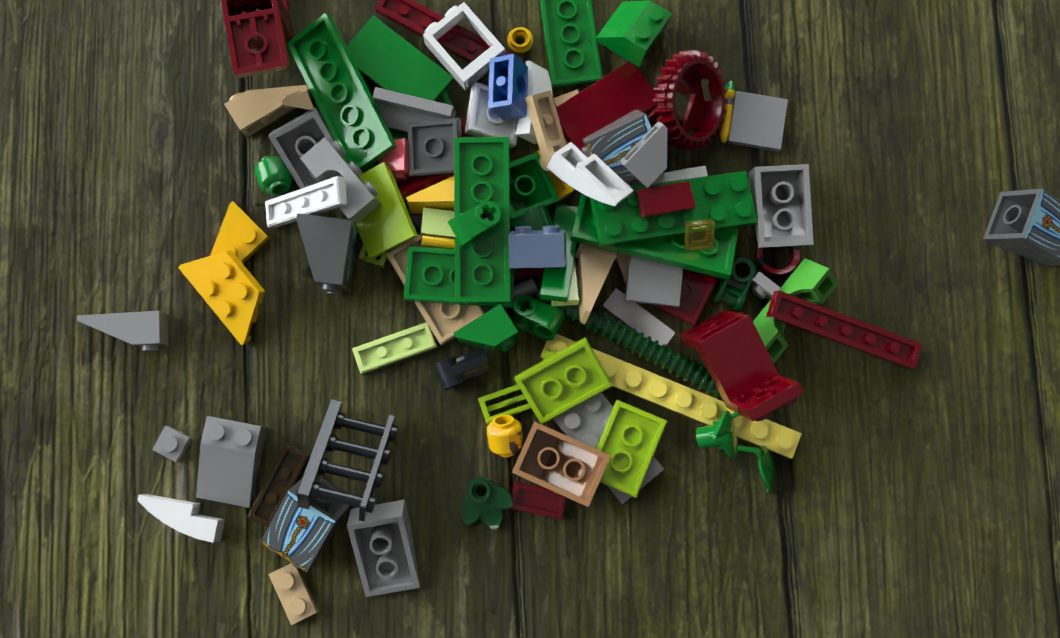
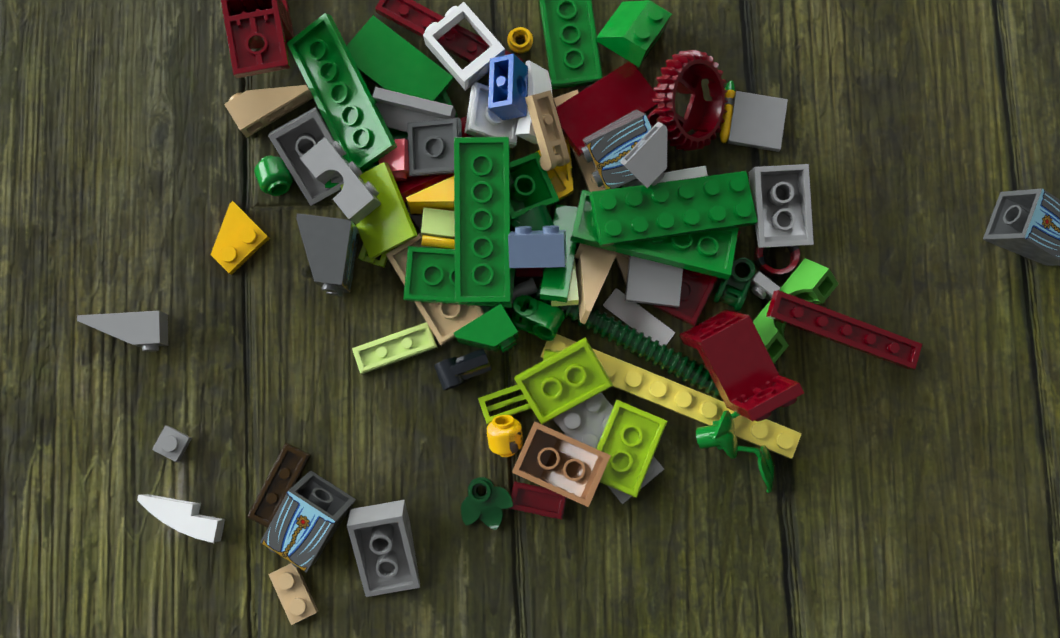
yellow wing [178,250,265,346] -> none
light grey slope [196,416,268,508] -> none
white tile [265,176,347,228] -> none
tan slope [281,89,314,110] -> none
black fence [297,399,398,522] -> none
green piece [448,201,503,247] -> none
white slope [547,142,634,206] -> none
dark red tile [635,181,696,219] -> none
clear yellow tile [685,218,715,251] -> none

